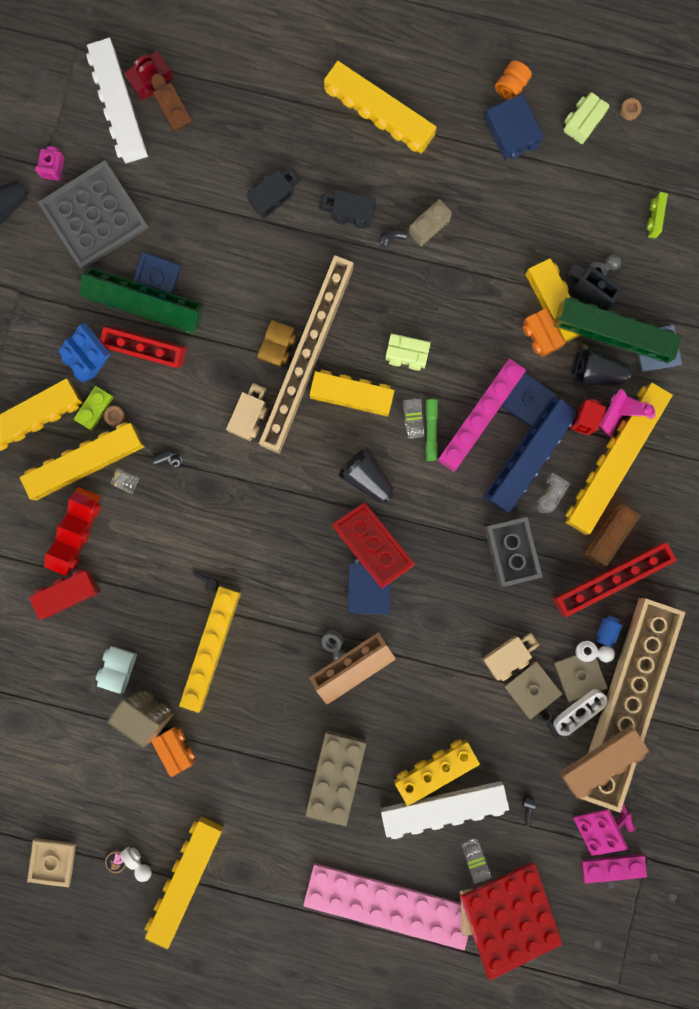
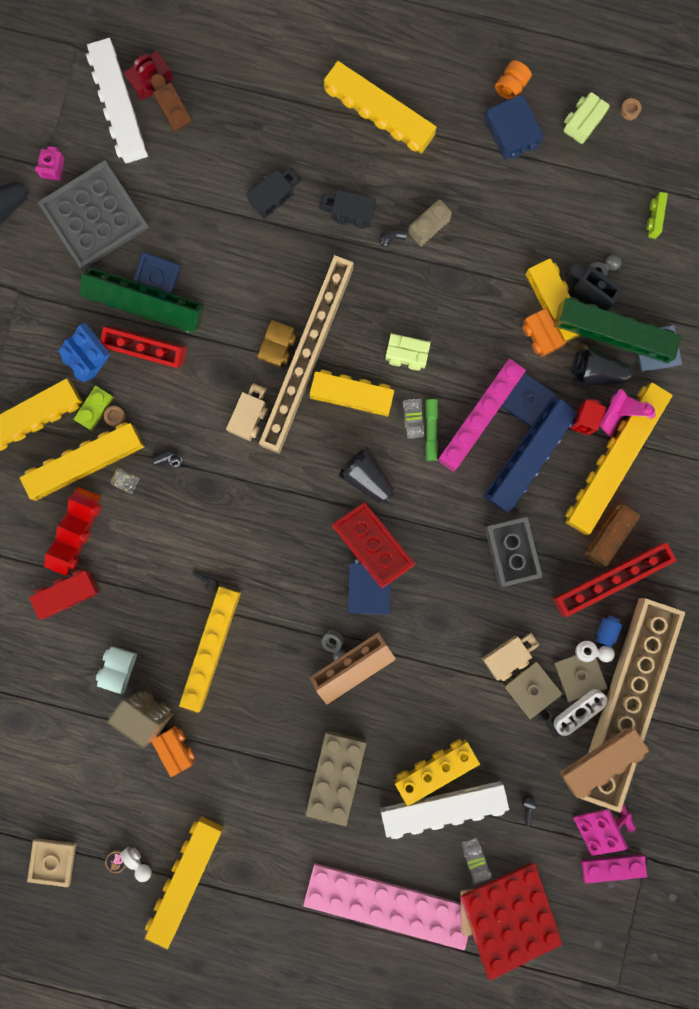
clear leg [536,473,570,513] -> none

